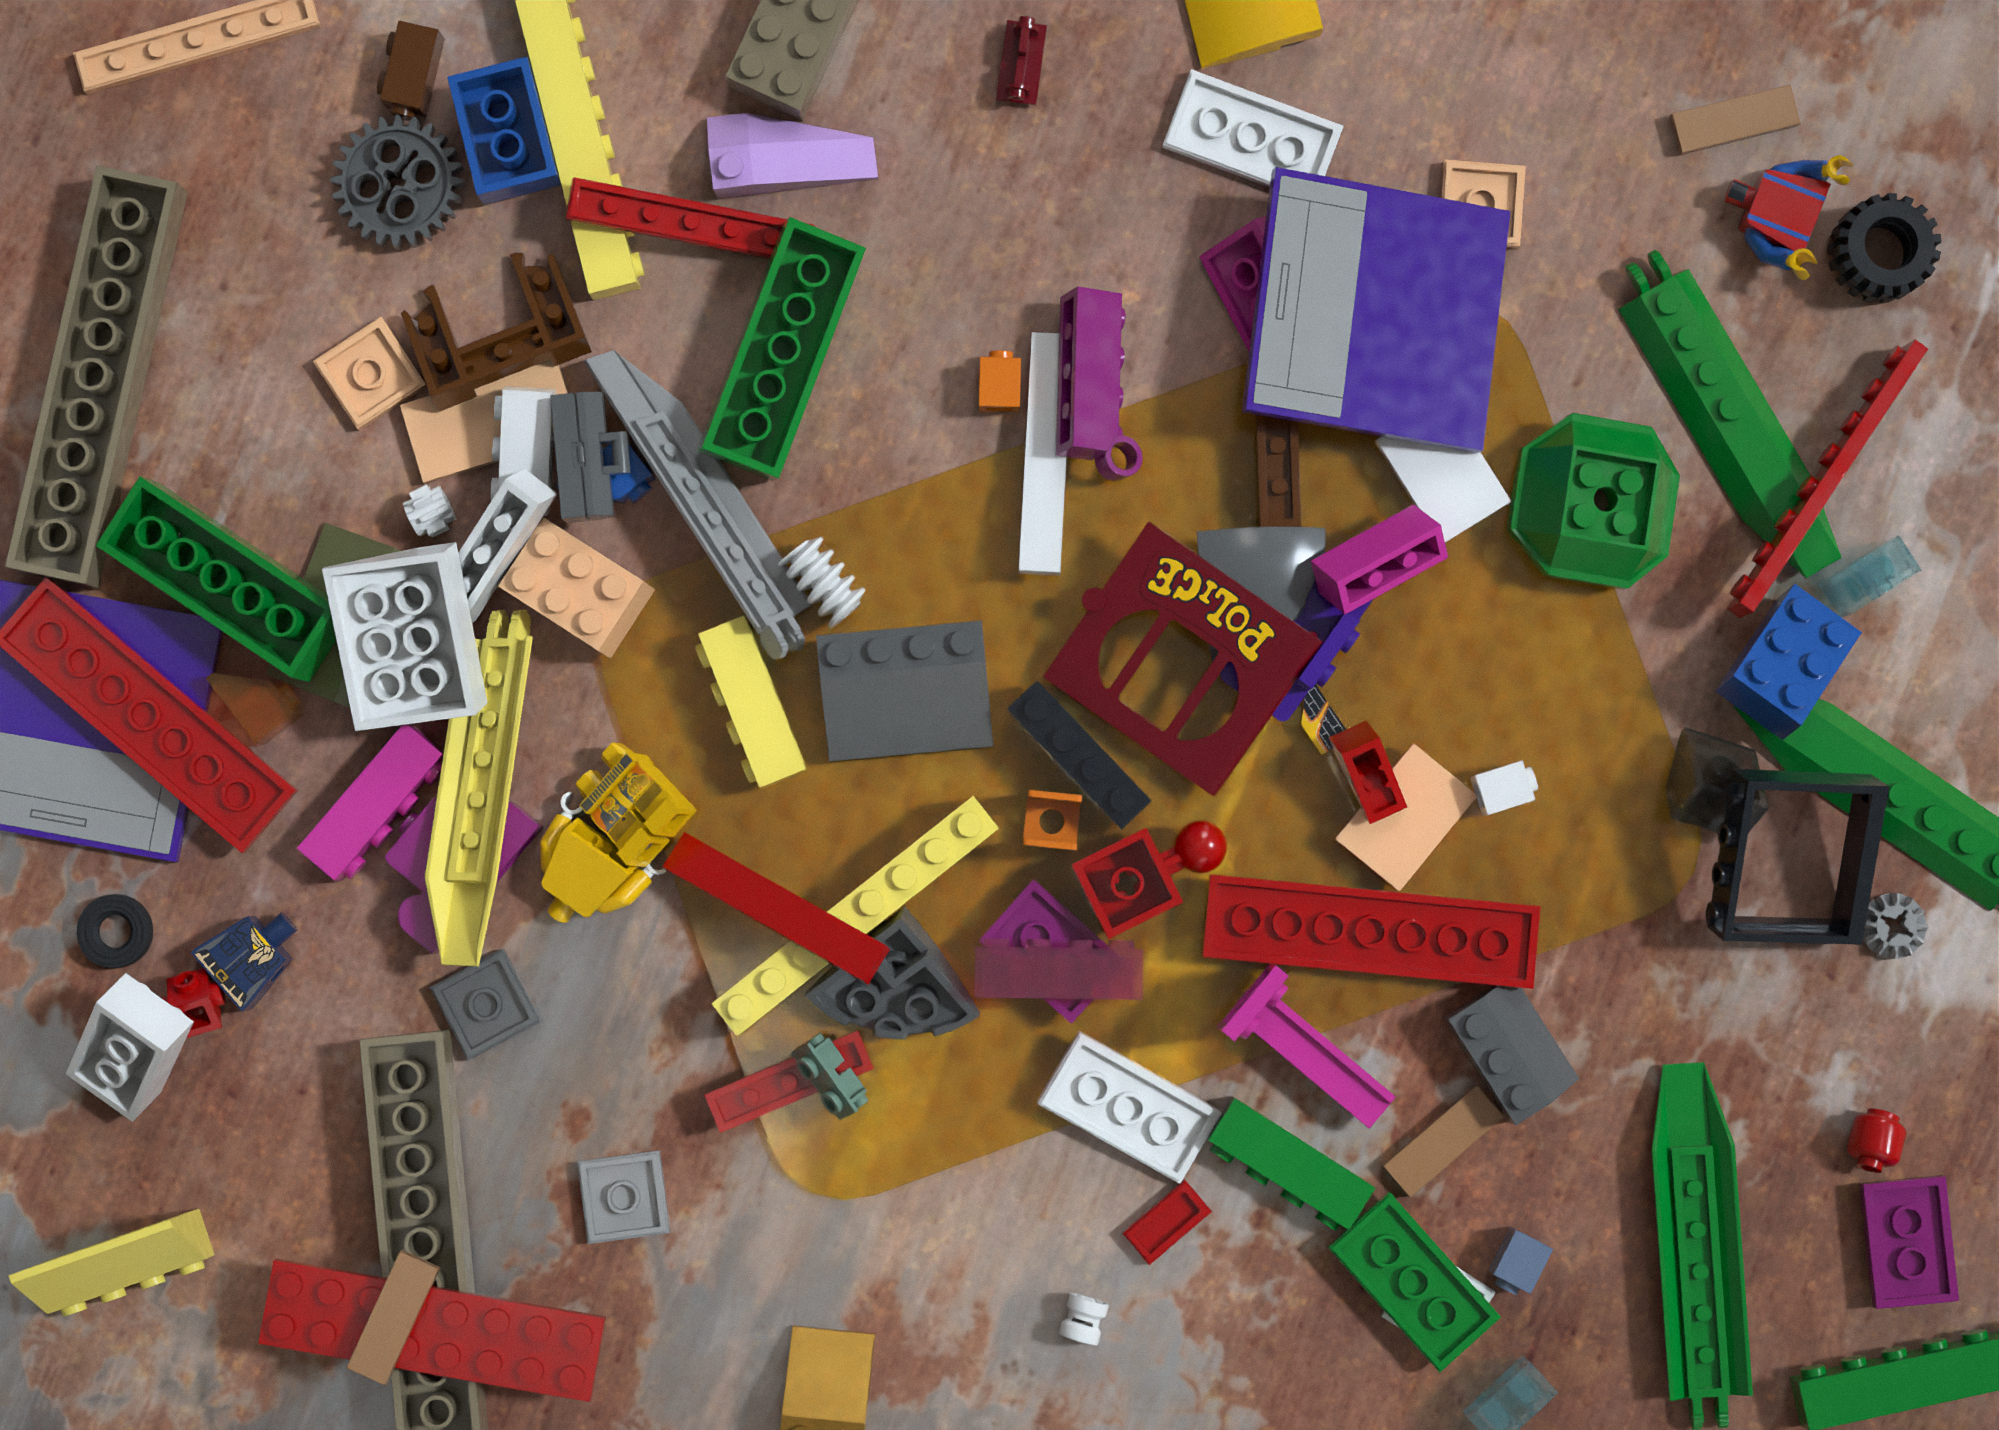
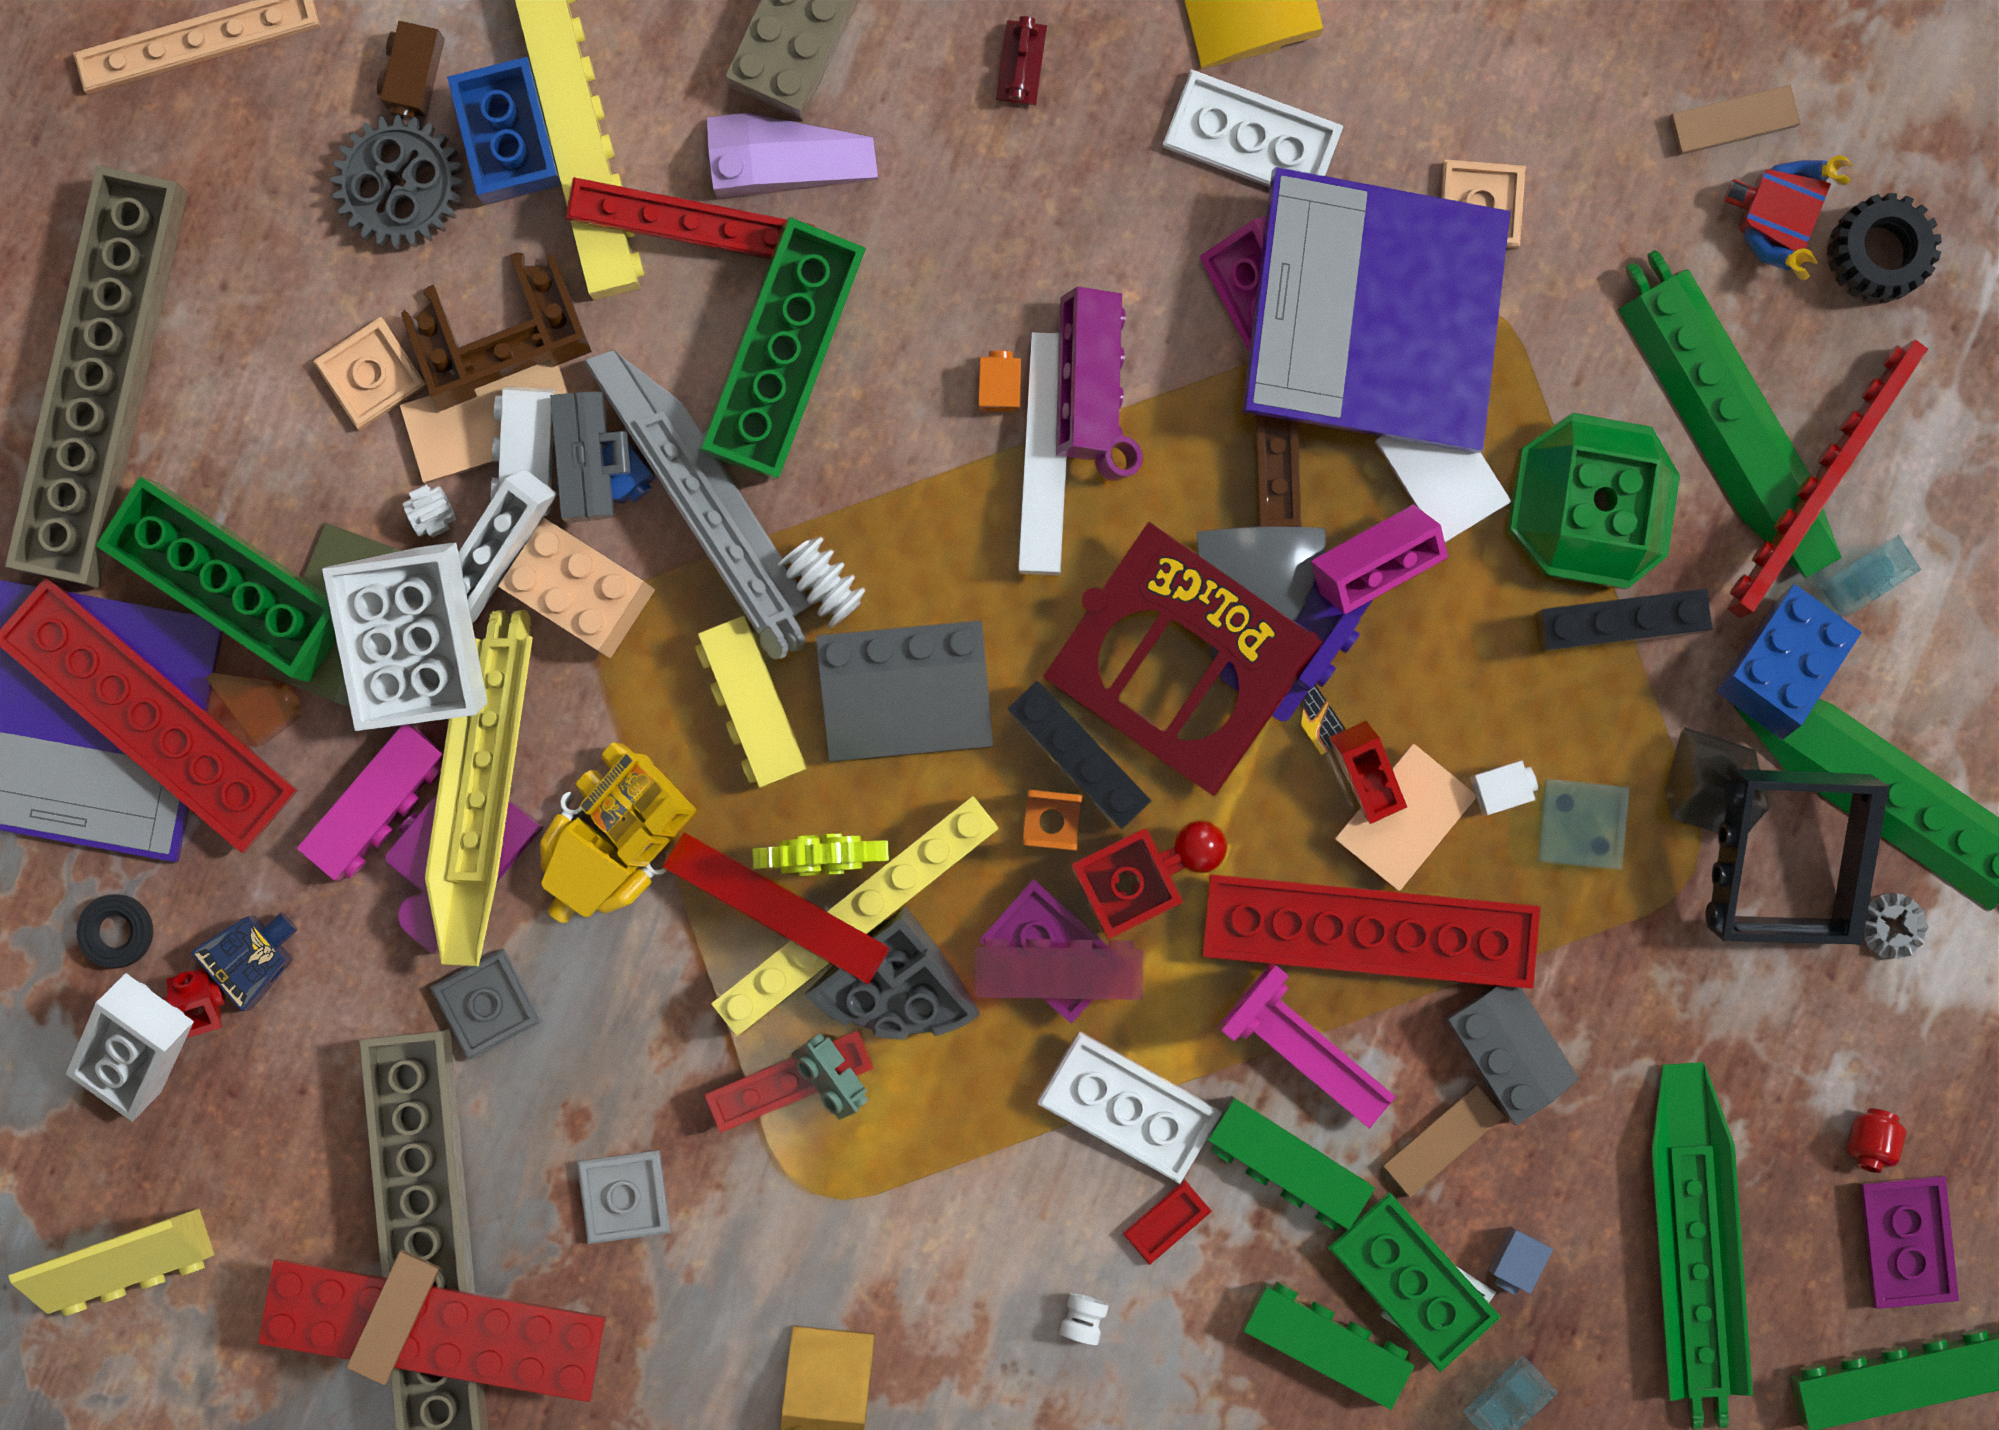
none -> neon yellow gear [752,833,889,876]
none -> green brick [1241,1281,1414,1410]
none -> black brick [1535,589,1713,654]
none -> clear light blue tile [1538,779,1630,870]

